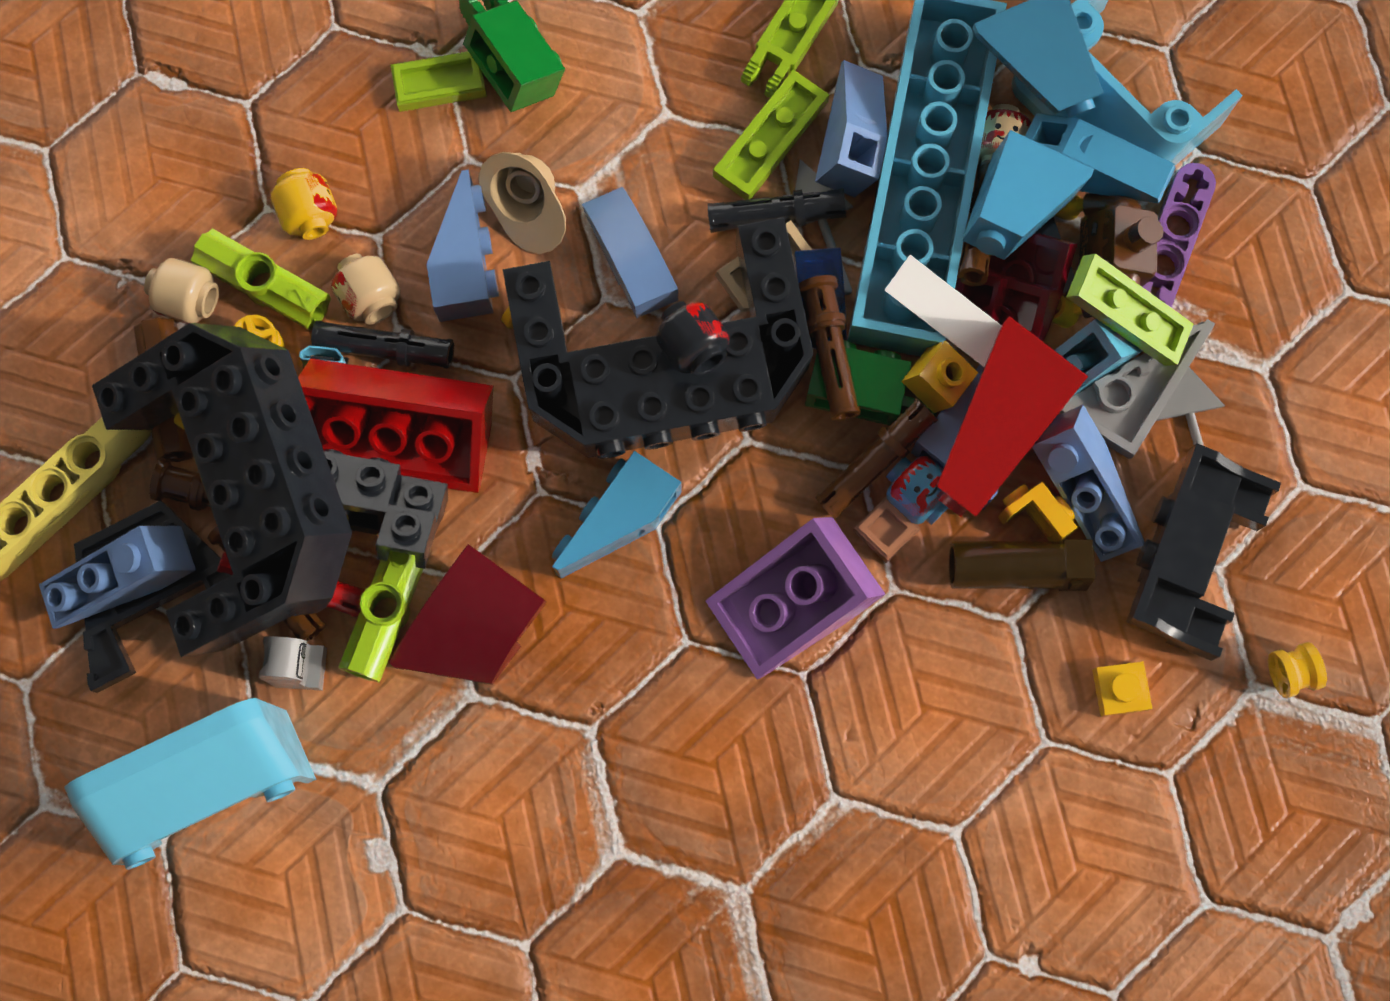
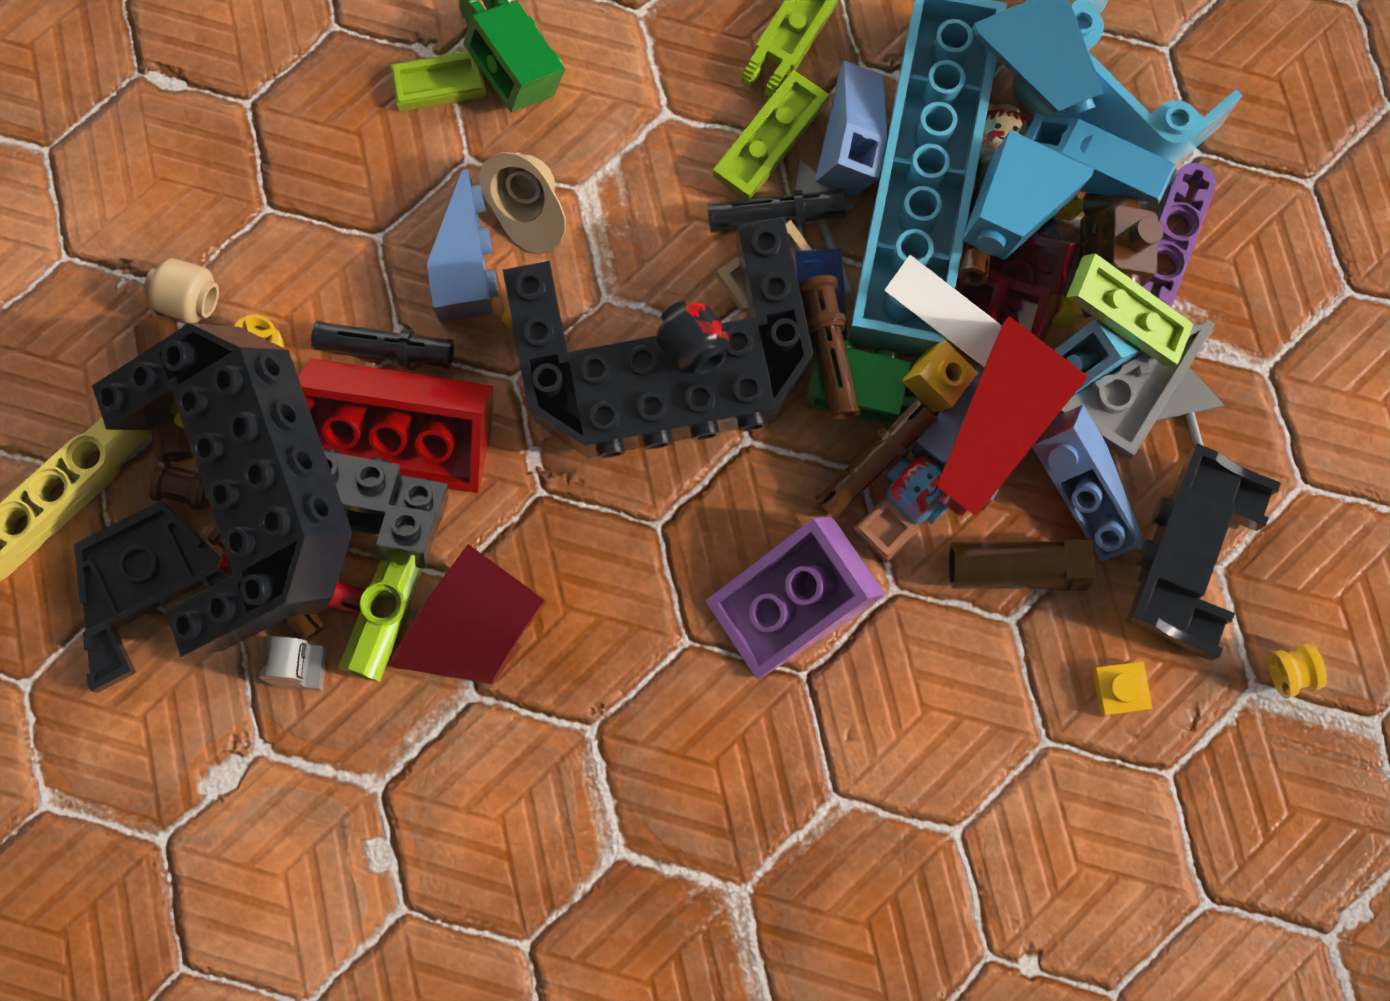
medium blue slope [39,526,196,629] -> none
medium azure windscreen [64,698,317,870] -> none
lime piece [191,228,331,331] -> none
yellow head [271,168,338,240] -> none
medium azure piece [299,345,349,369] -> none
tan head [331,254,400,324] -> none
dark azure slope [552,451,682,579] -> none
medium blue slope [582,187,678,319] -> none
yellow bracket [998,482,1077,542] -> none

